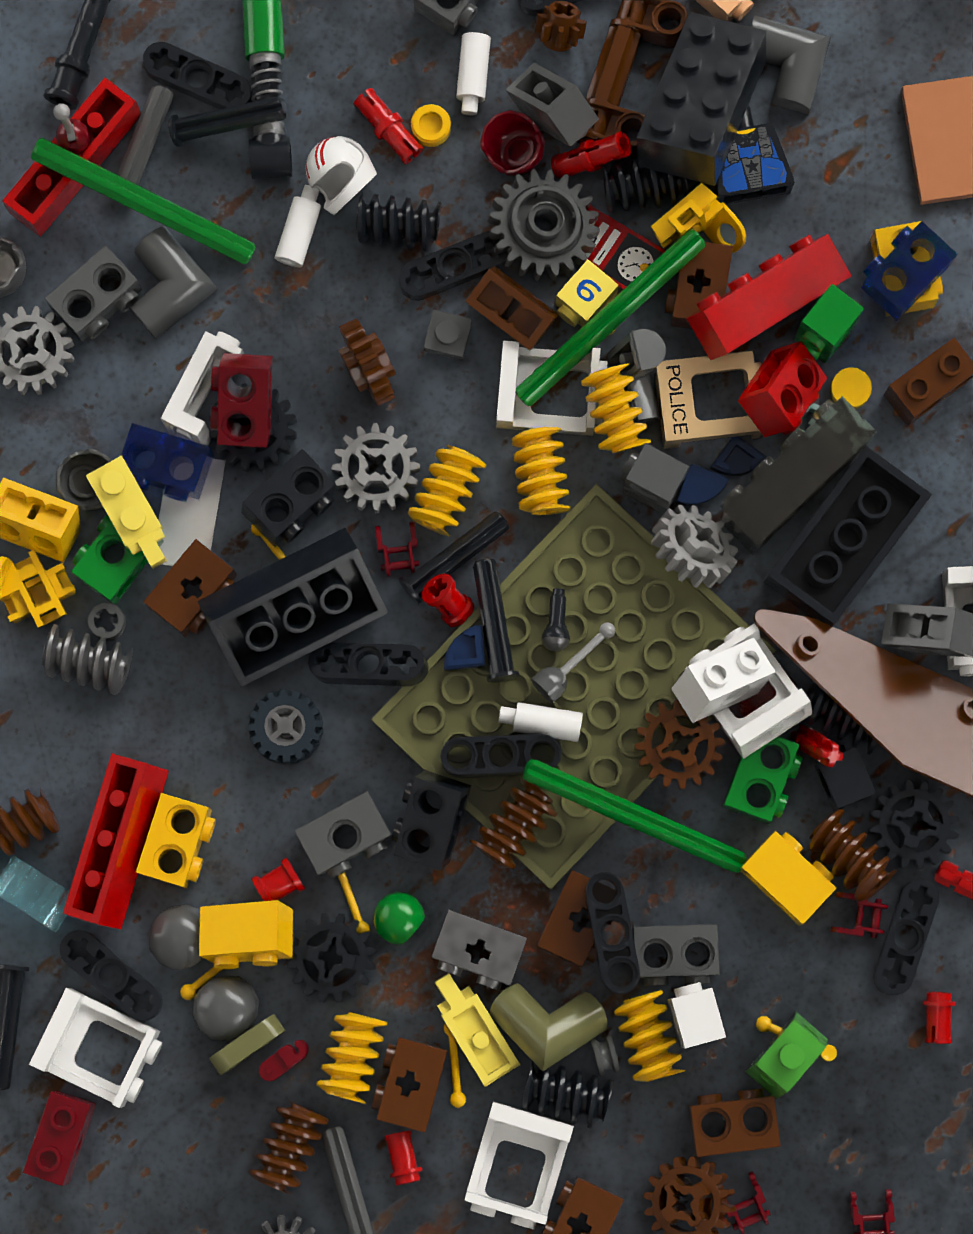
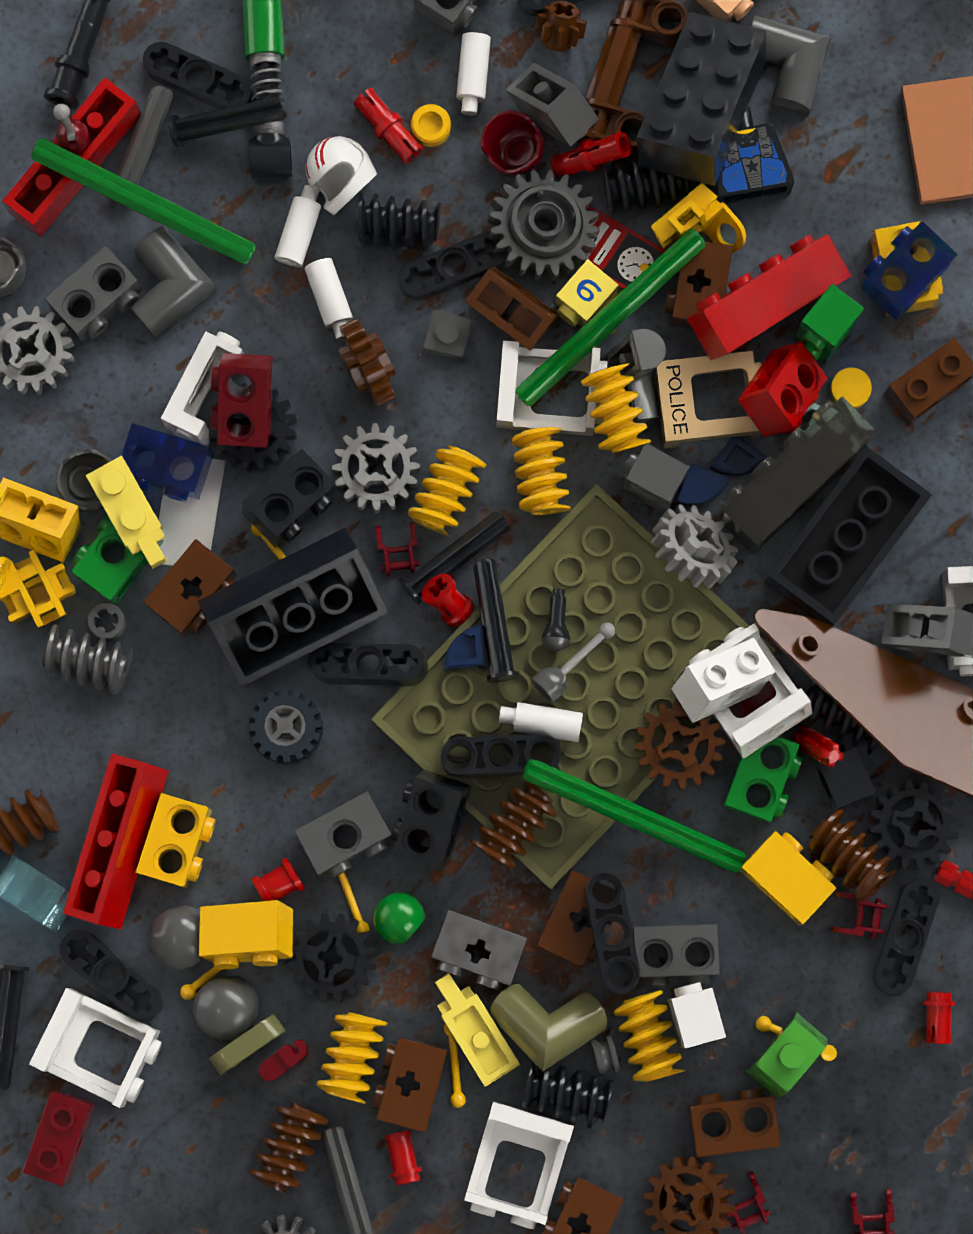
none -> white cylinder [304,258,353,340]

